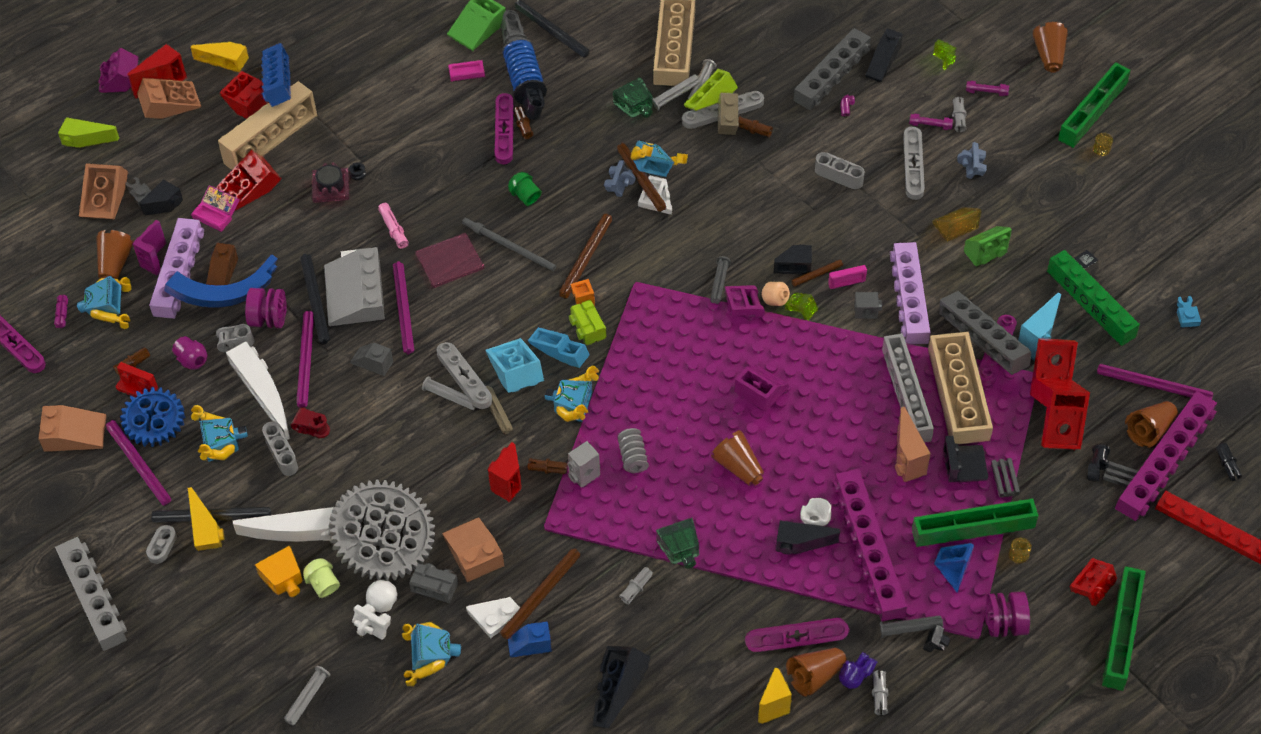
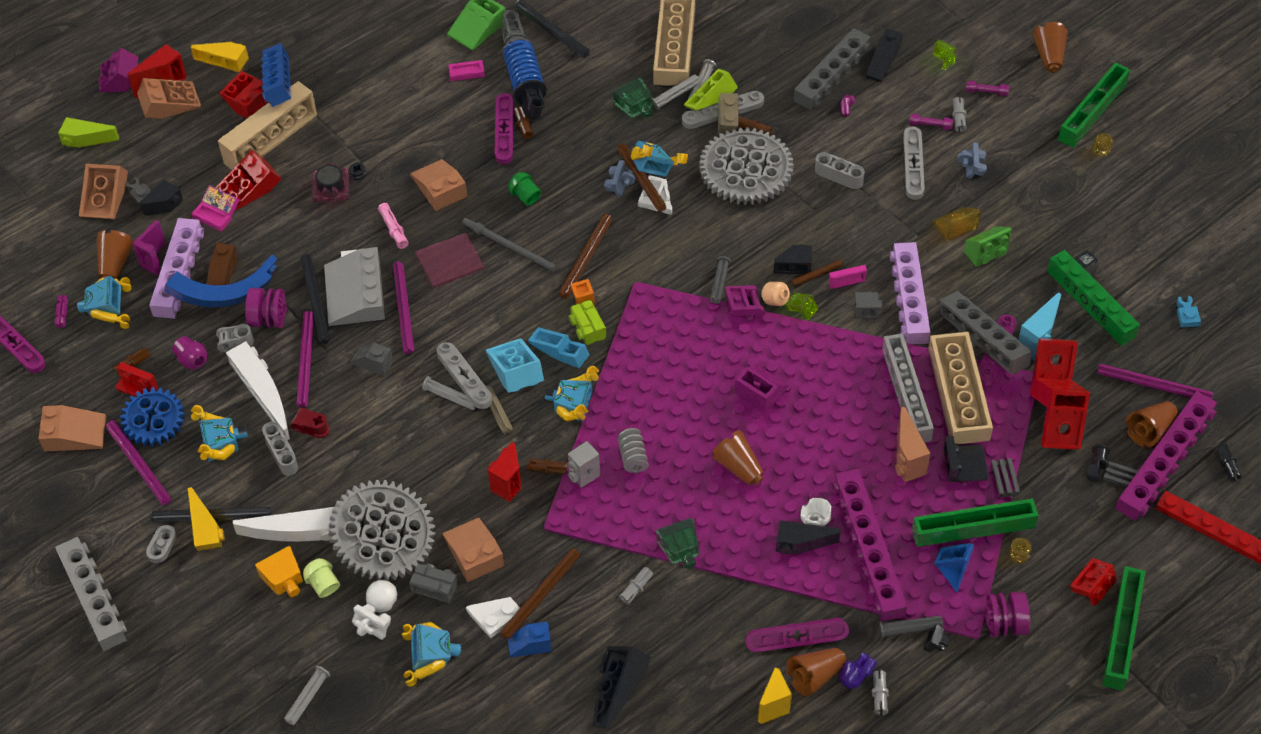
none -> nougat slope [410,159,467,211]
none -> light grey gear [699,127,794,205]

